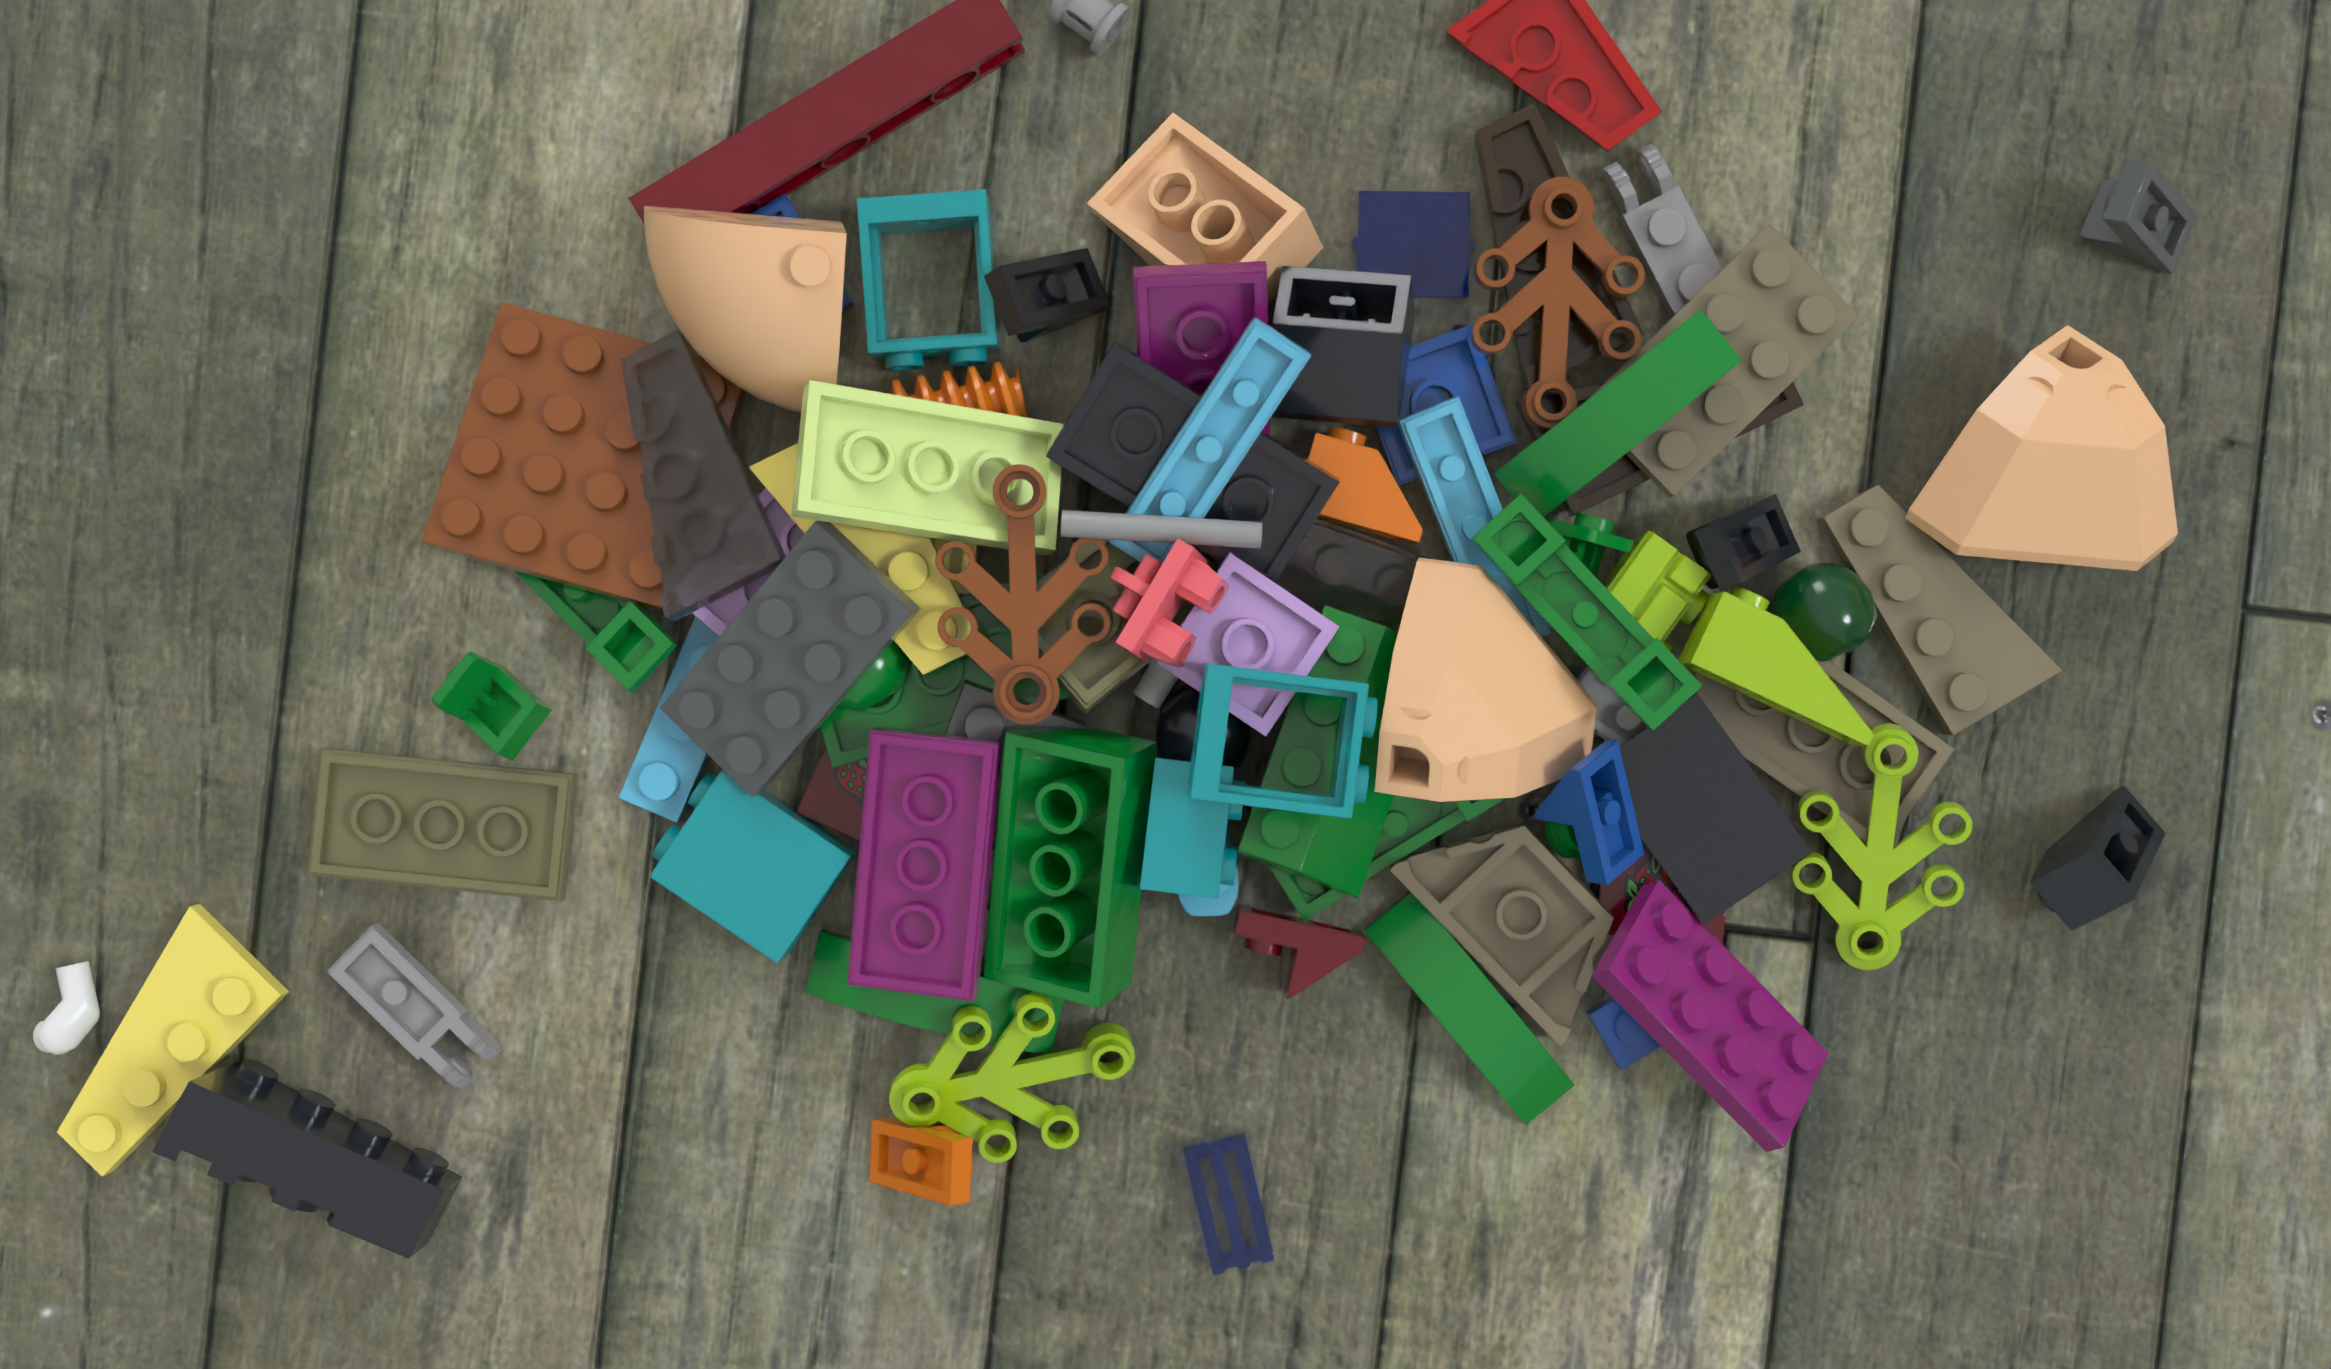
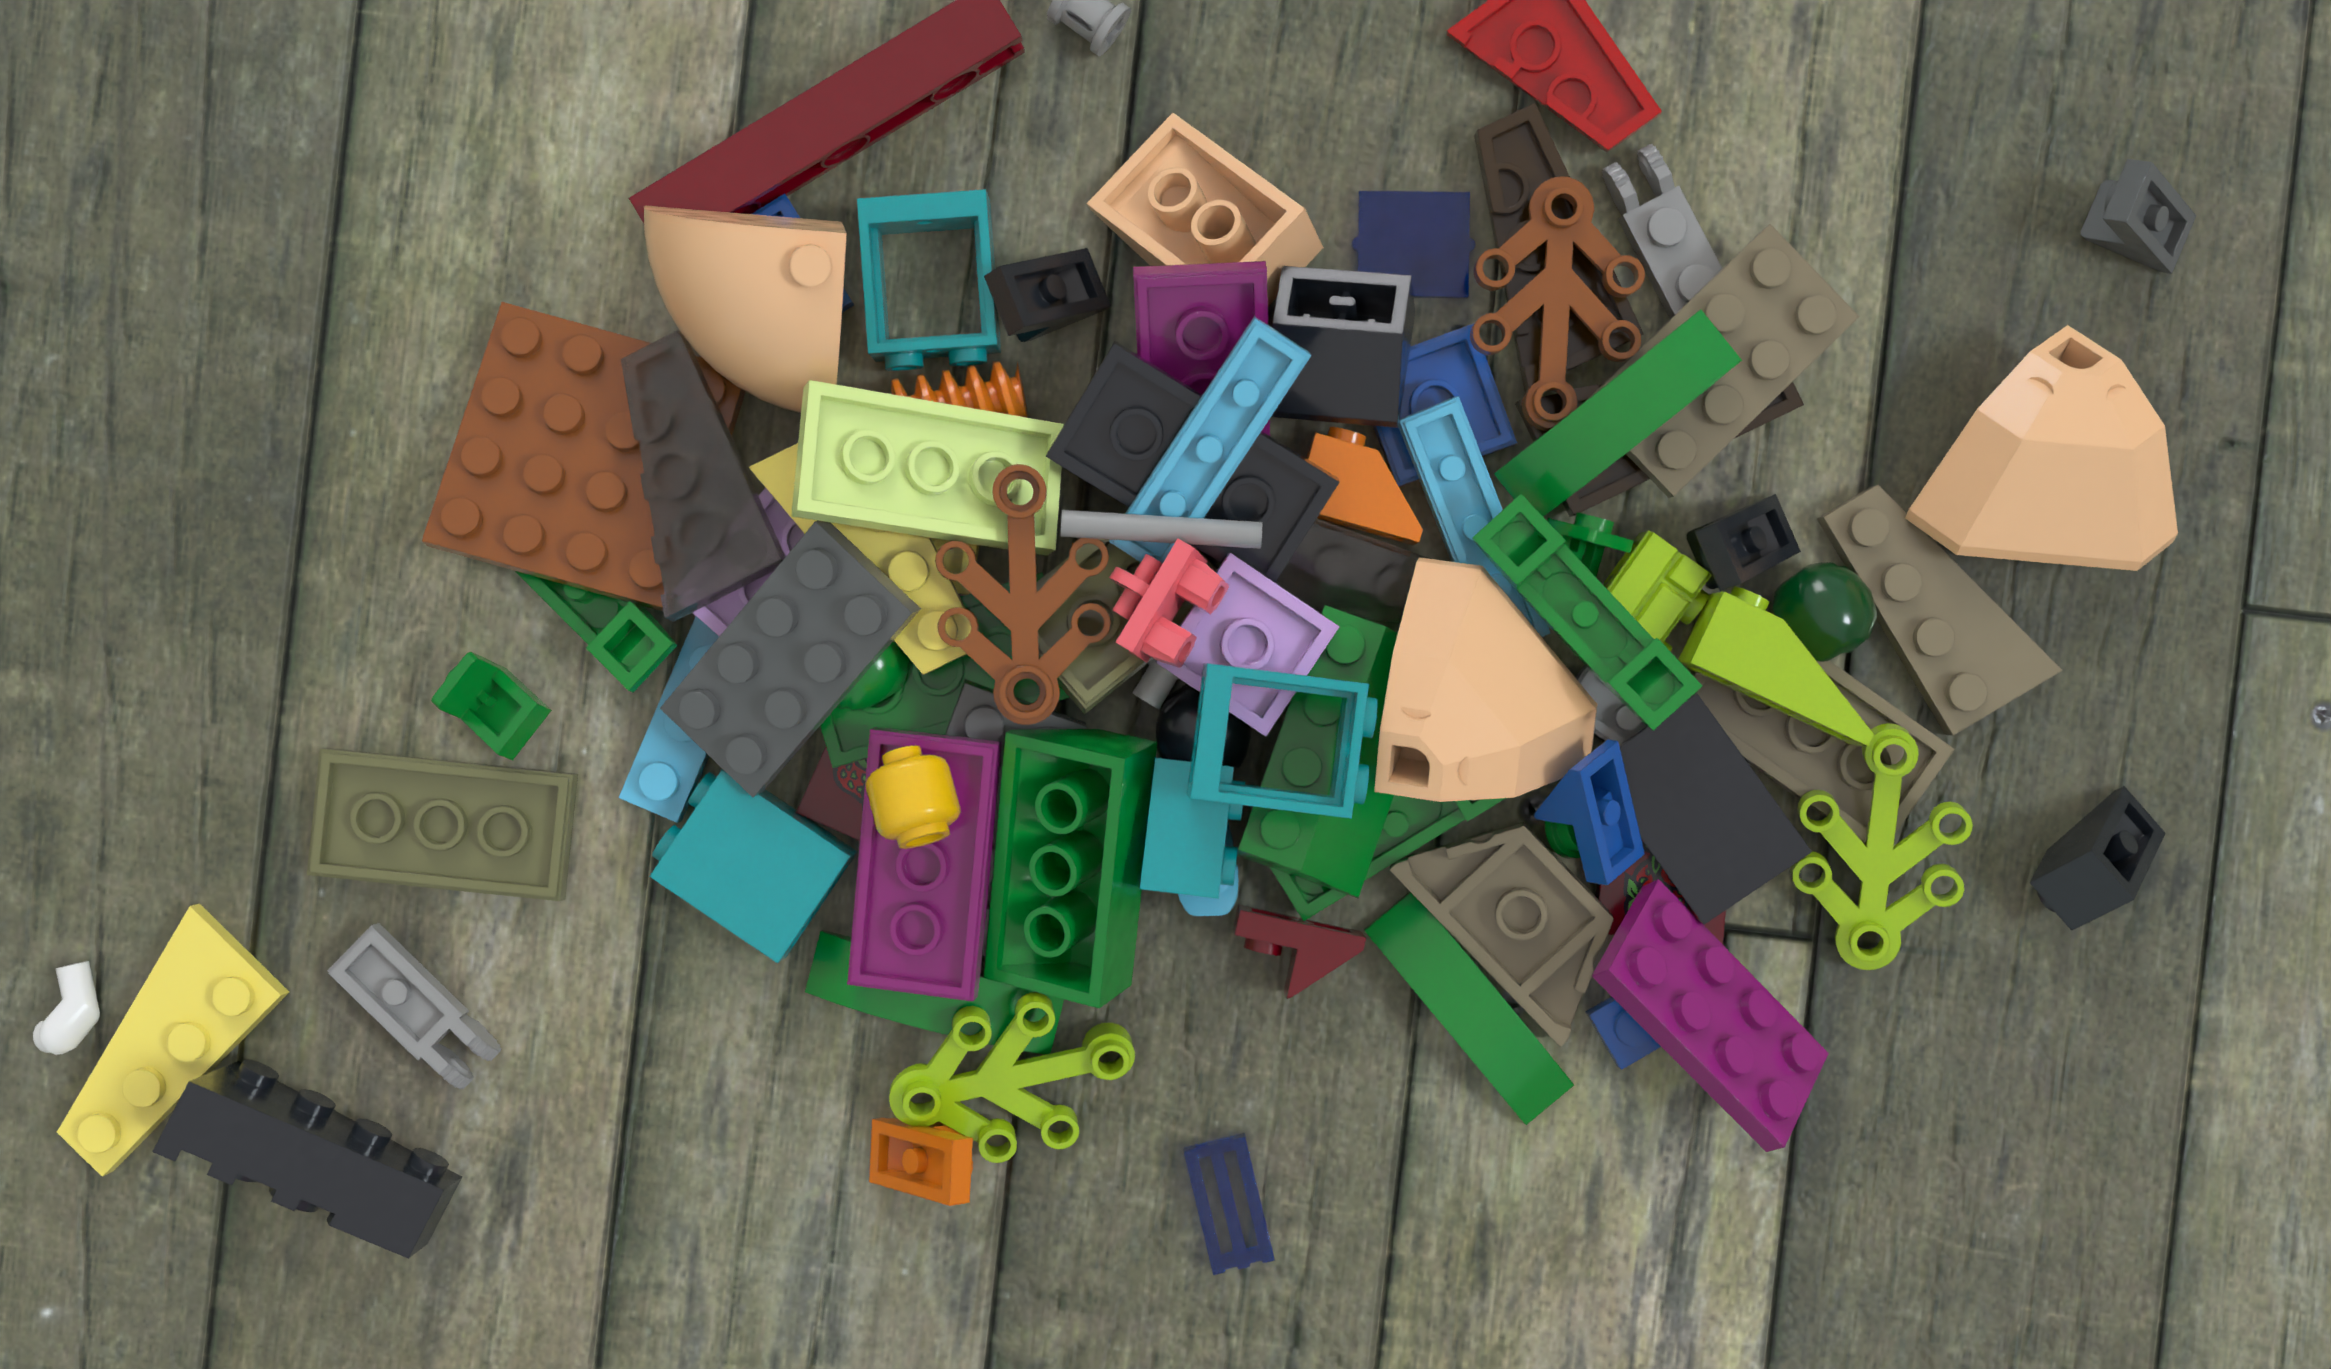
none -> yellow head [866,745,961,849]

